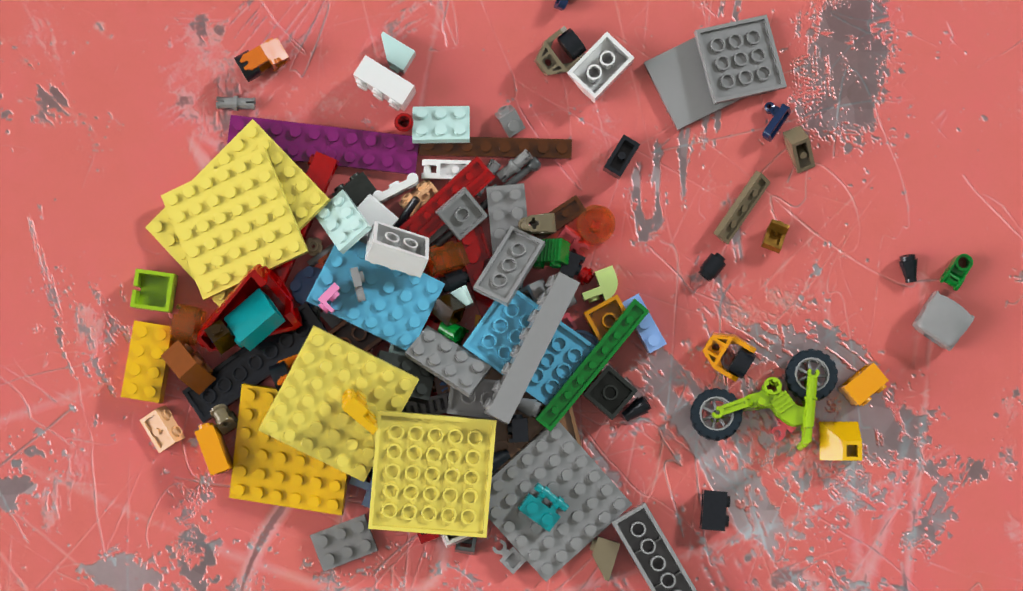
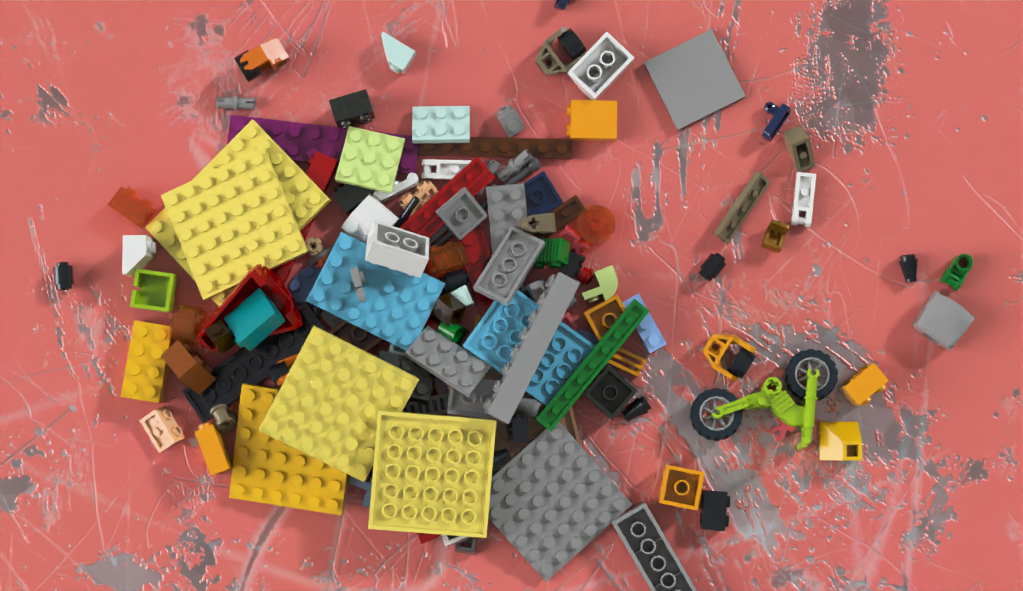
light grey plate [310,514,378,572] -> none
light aqua plate [315,189,372,254] -> none
bright pink bracket [318,282,340,314] -> none
yellow plate [341,388,378,435] -> none
white brick [353,55,416,111] -> none
red cone [394,113,413,132] -> none
light grey plate [492,539,527,574] -> none
teal plate [518,483,569,532] -> none
dark tan slope [589,536,620,581] -> none
black brick [603,135,640,180] -> none
light grey plate [694,15,787,104] -> none
none -> black brick [53,262,74,290]
none -> clear orange brick [108,186,156,229]
none -> white slope [122,235,157,277]
none -> pearl dark grey brick [329,89,375,130]
none -> yellowish green plate [335,126,405,194]
none -> dark blue tile [524,171,563,217]
none -> light orange brick [566,100,617,142]
none -> light orange tile [608,347,646,377]
none -> light orange brick [657,464,705,511]
none -> white plate [791,172,816,227]

